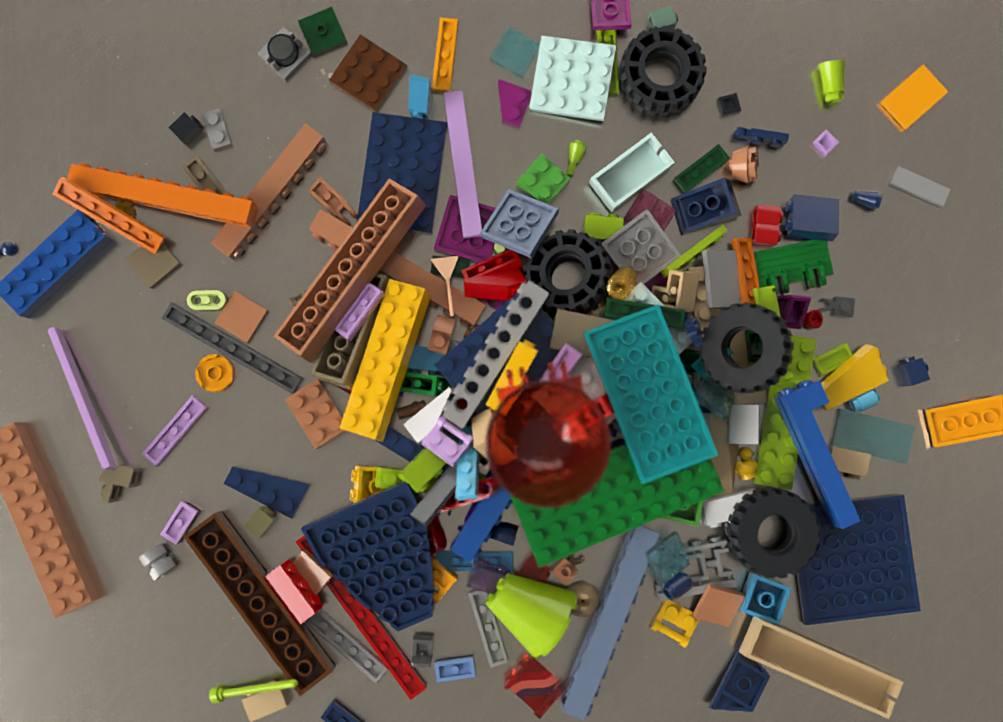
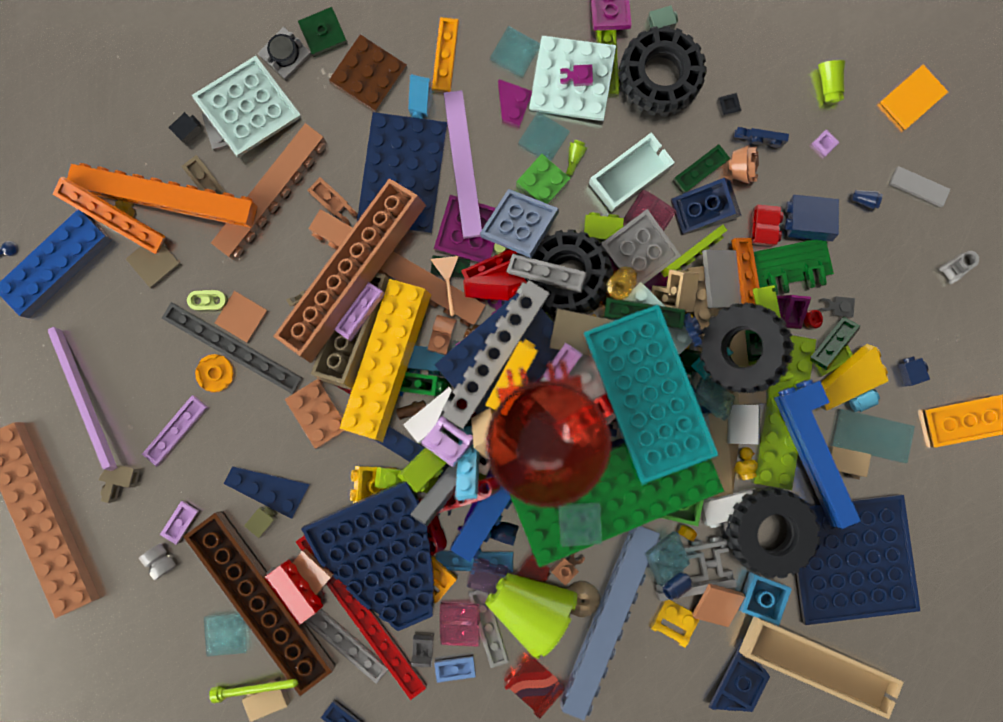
none -> light aqua plate [192,56,301,158]
none -> clear light blue tile [204,613,247,656]
none -> clear pink slope [440,602,480,647]
none -> light grey tile [507,254,587,293]
none -> clear light blue tile [518,112,570,161]
none -> clear light blue tile [558,503,602,547]
none -> magenta plate [560,64,593,86]
none -> light orange tile [677,525,697,541]
none -> dark green plate [810,316,860,370]
none -> light grey piece [939,251,979,284]

